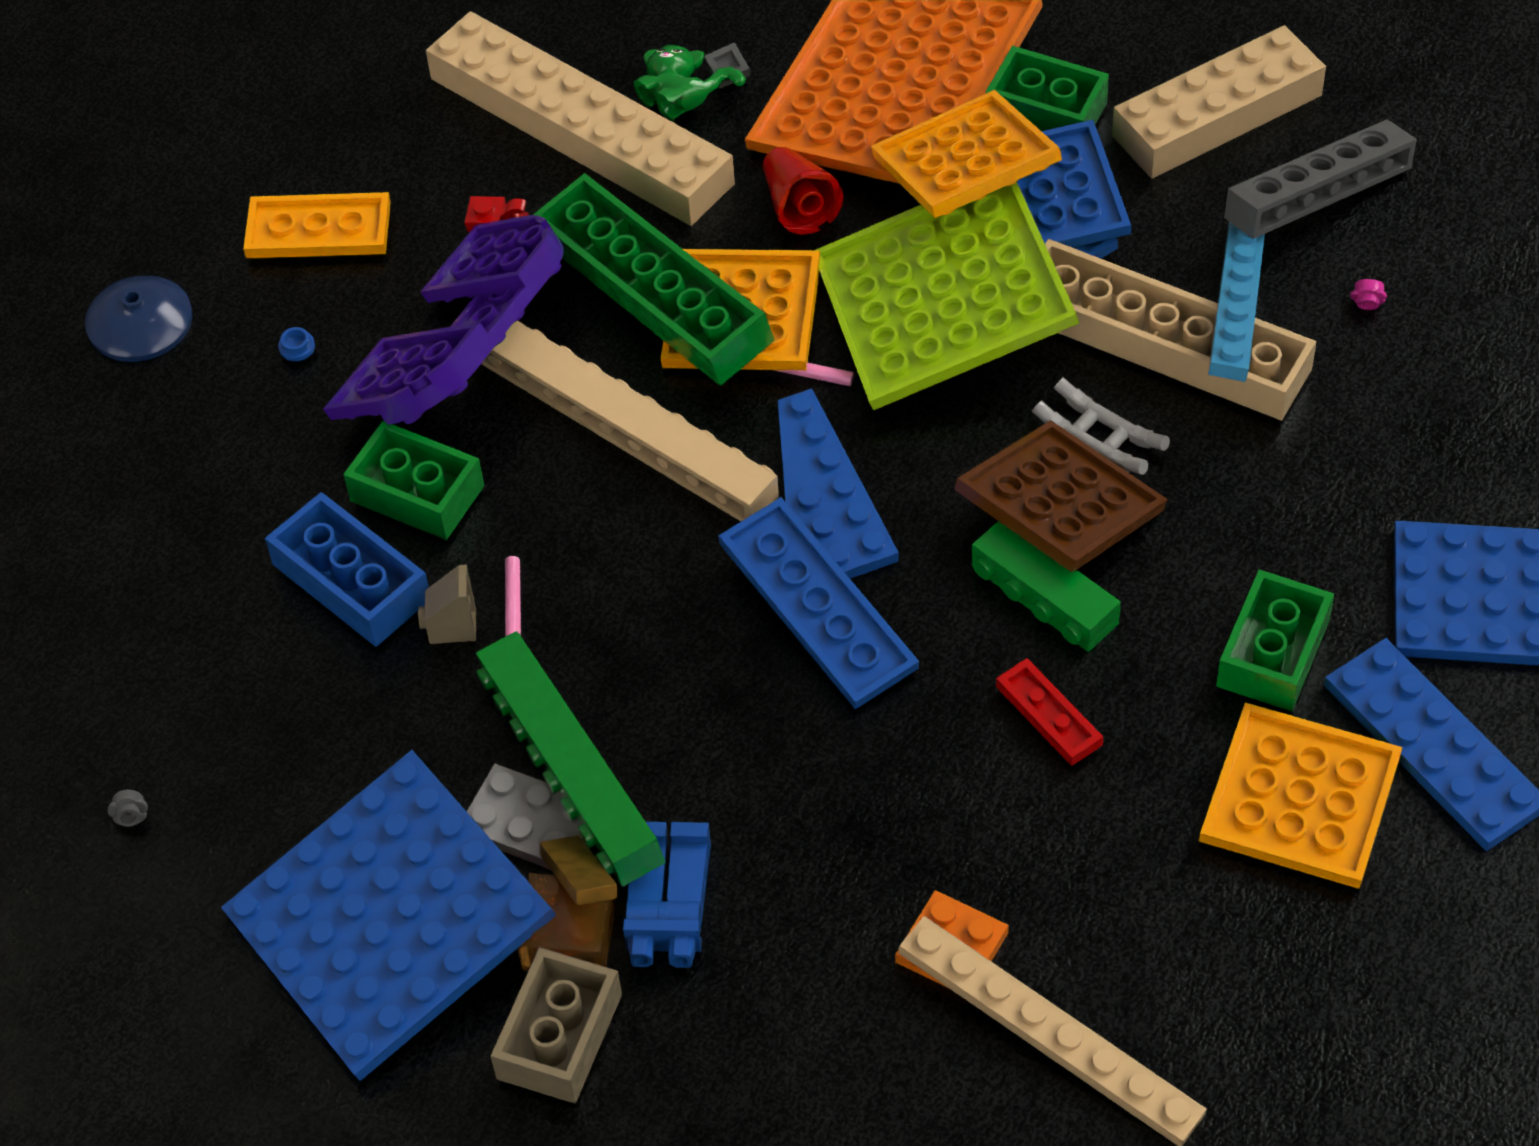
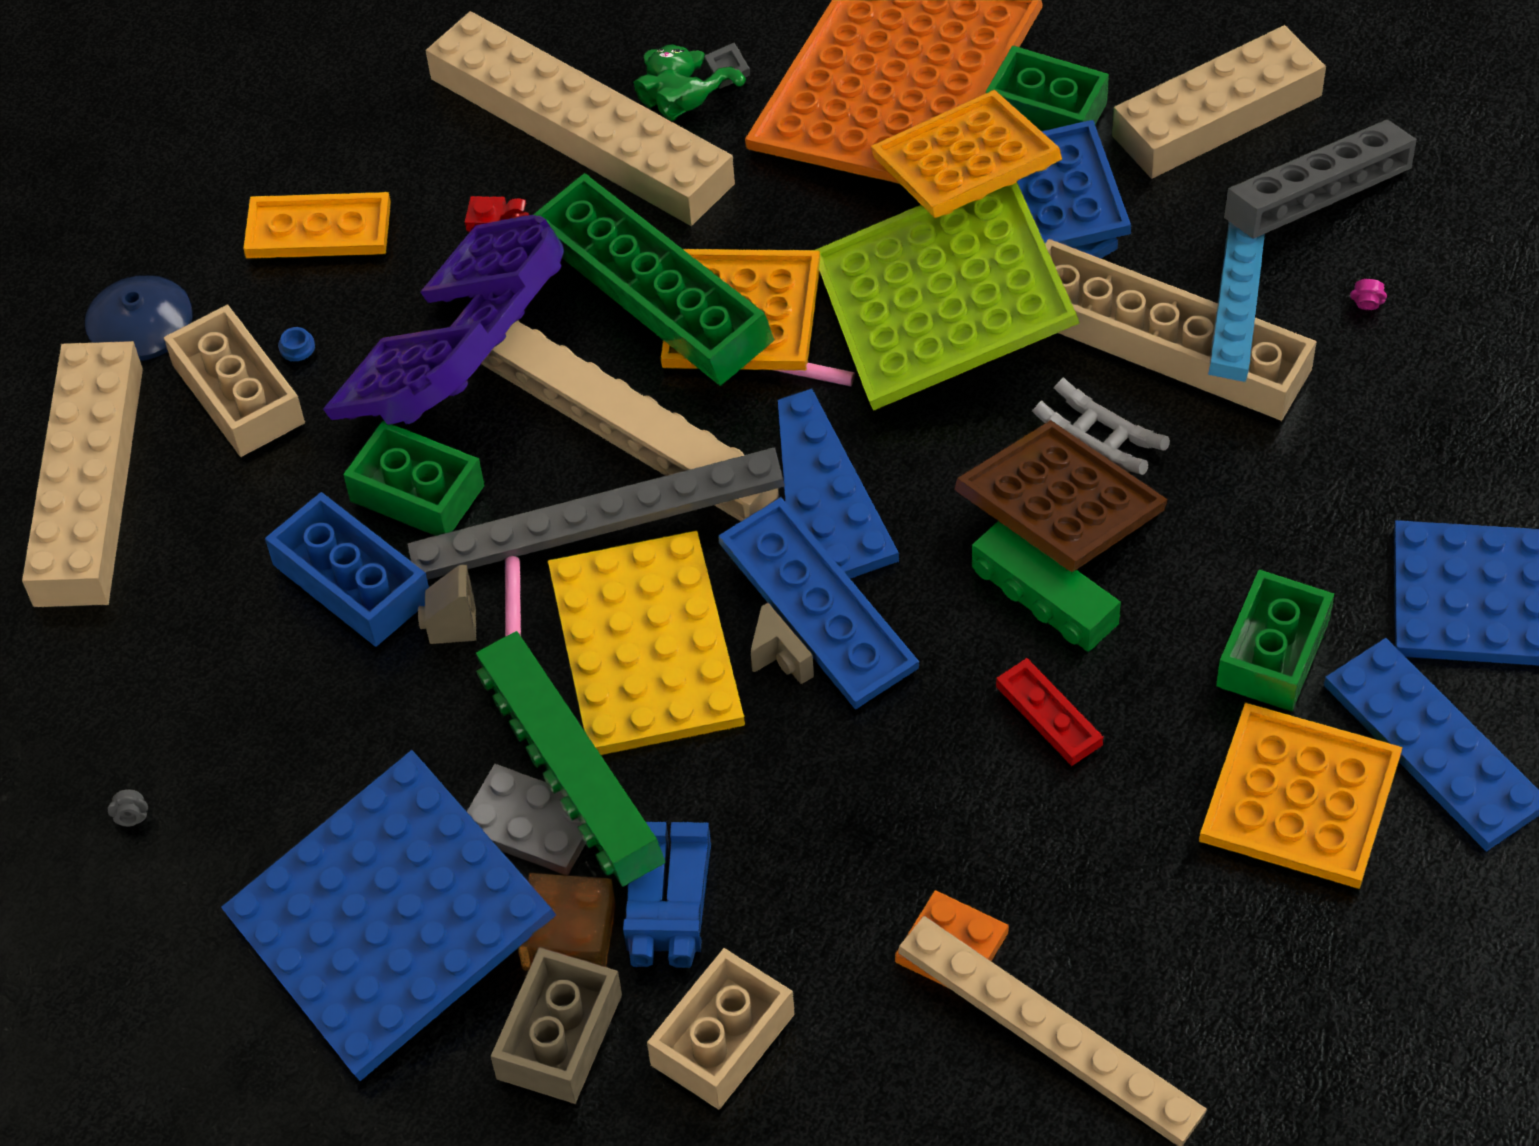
pearl gold tile [540,835,617,905] -> none
red cone [763,147,843,235] -> none
none -> tan brick [22,341,143,607]
none -> tan brick [164,304,305,457]
none -> dark grey plate [408,447,785,580]
none -> yellow plate [548,531,745,755]
none -> tan brick [647,948,795,1110]
none -> dark tan slope [751,603,814,684]

